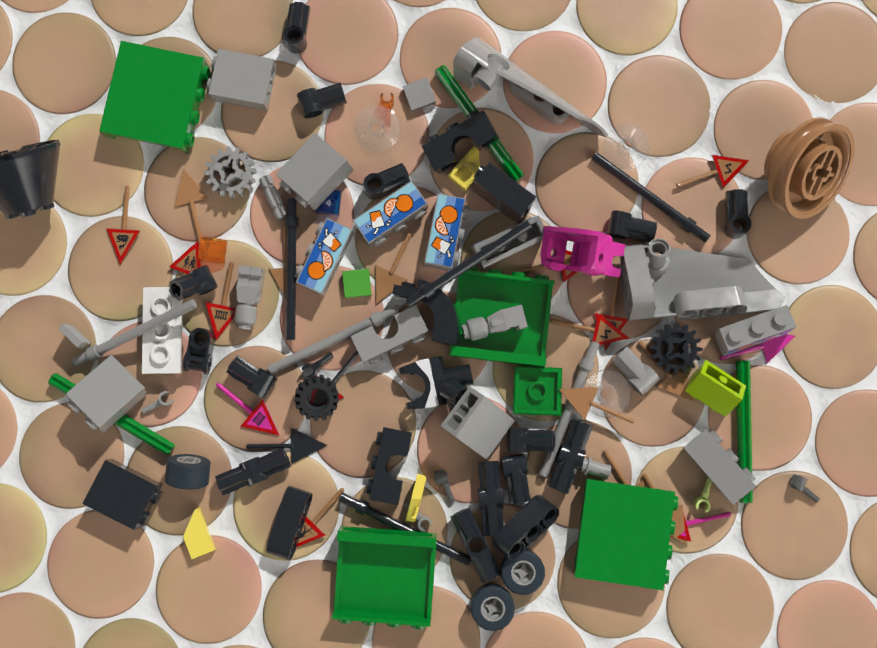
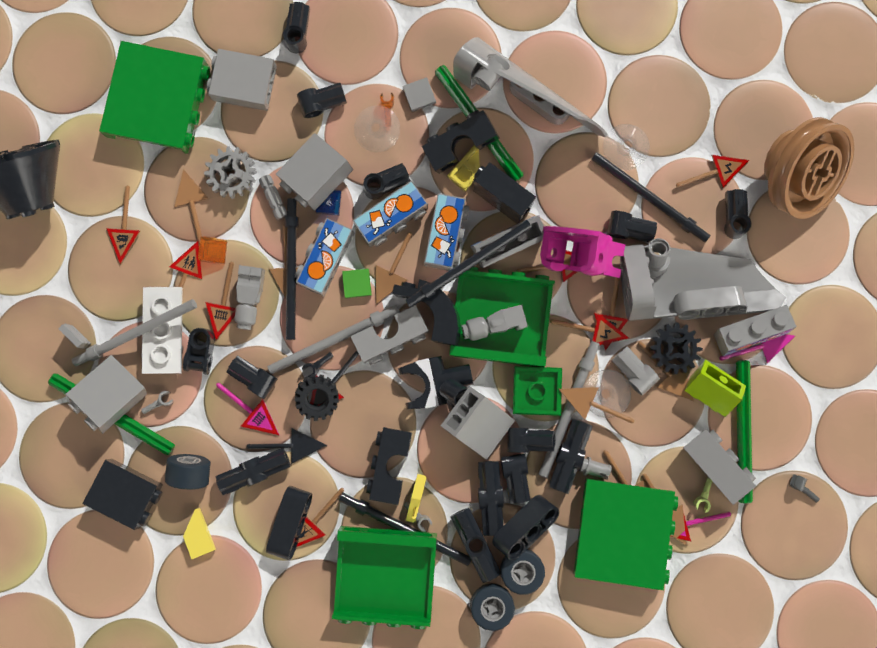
black piece [169,265,218,301] -> none
dark grey hand [434,470,455,503] -> none

